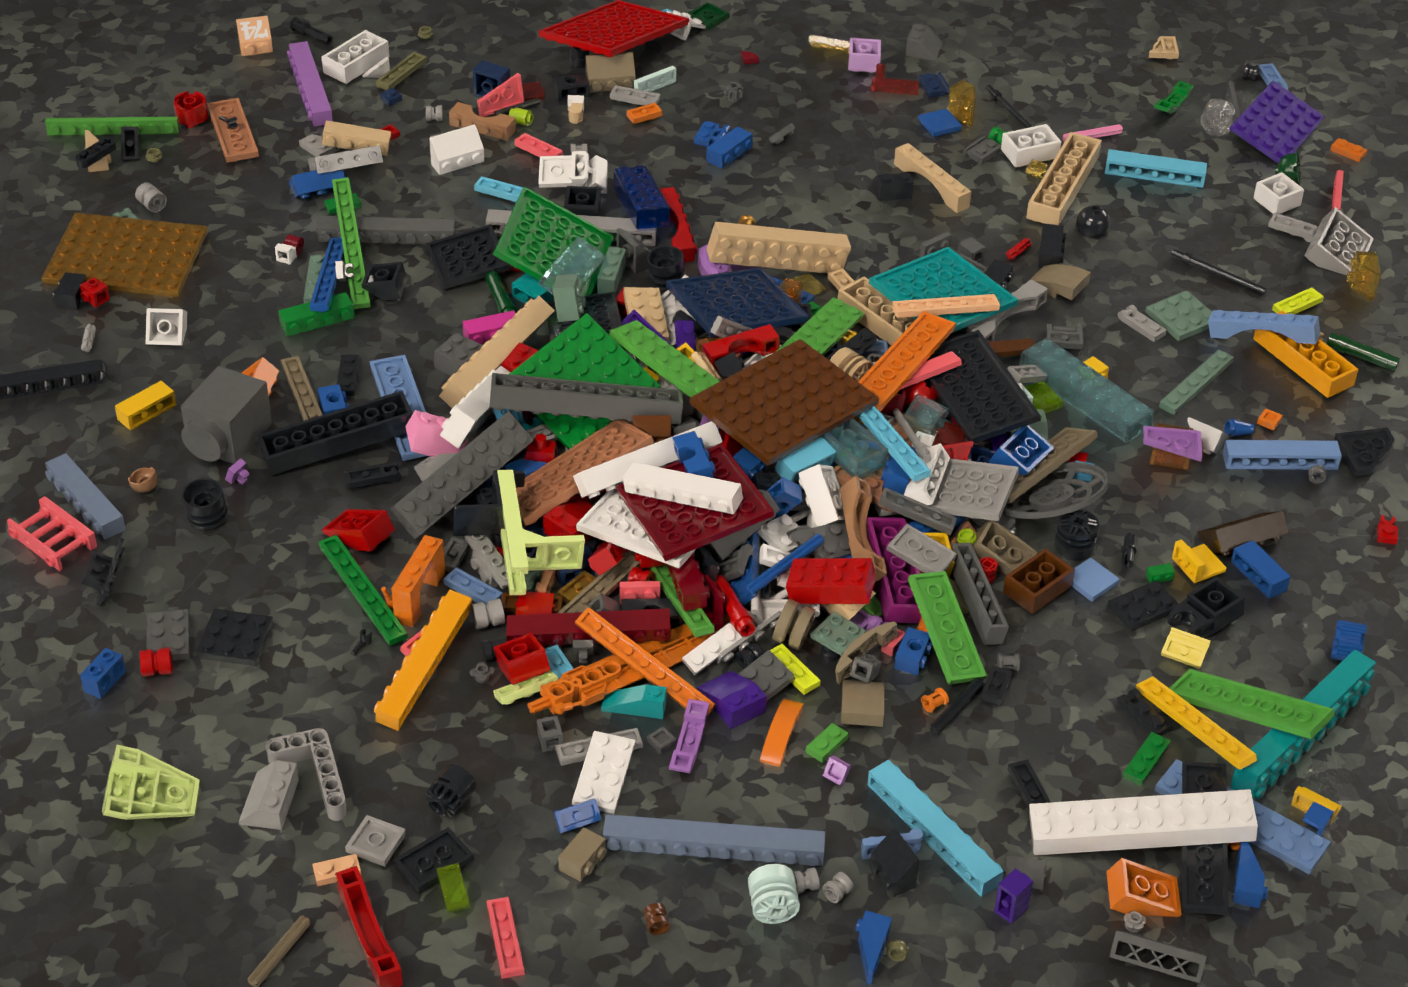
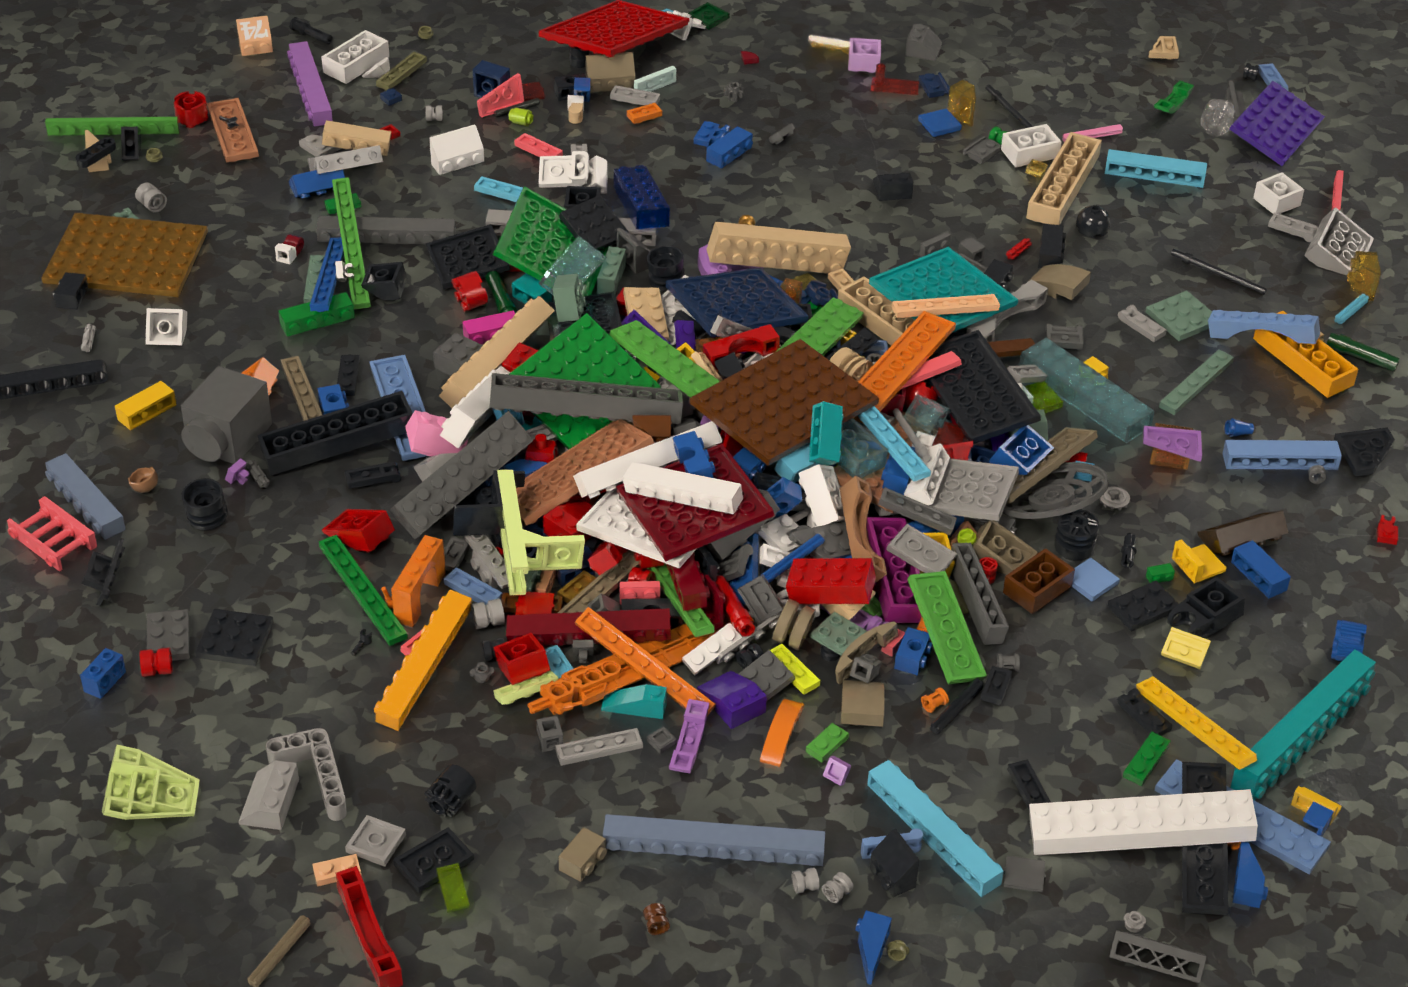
red brick [80,277,110,308] -> none
medium nougat arch [449,102,516,141] -> none
coral tile [486,897,525,979] -> none
plate [553,798,602,833] -> none
white plate [572,731,635,814] -> none
red arch [654,187,697,262] -> none
light aqua wheel [748,864,800,924] -> none
tan arch [894,143,971,213] -> none
dark purple brick [994,868,1033,924] -> none
orange slope [1106,858,1182,917] -> none
bright green plate [1169,669,1335,739] -> none
light grey slope [1187,417,1229,455] -> none
orange plate [1257,409,1283,431] -> none
neon yellow plate [1272,287,1324,315] -> none
dark green cylinder [1275,153,1301,185] -> none
orange plate [1330,138,1368,162] -> none
none -> dark grey axle [246,460,270,488]
none -> red brick [452,271,488,312]
none -> black plate [559,195,629,255]
none -> blue slope [574,77,590,102]
none -> dark grey plate [737,574,784,624]
none -> dark blue plate [804,280,838,306]
none -> teal brick [809,401,843,466]
none -> light grey gear [1100,487,1130,510]
none -> medium azure axle [1334,294,1369,324]

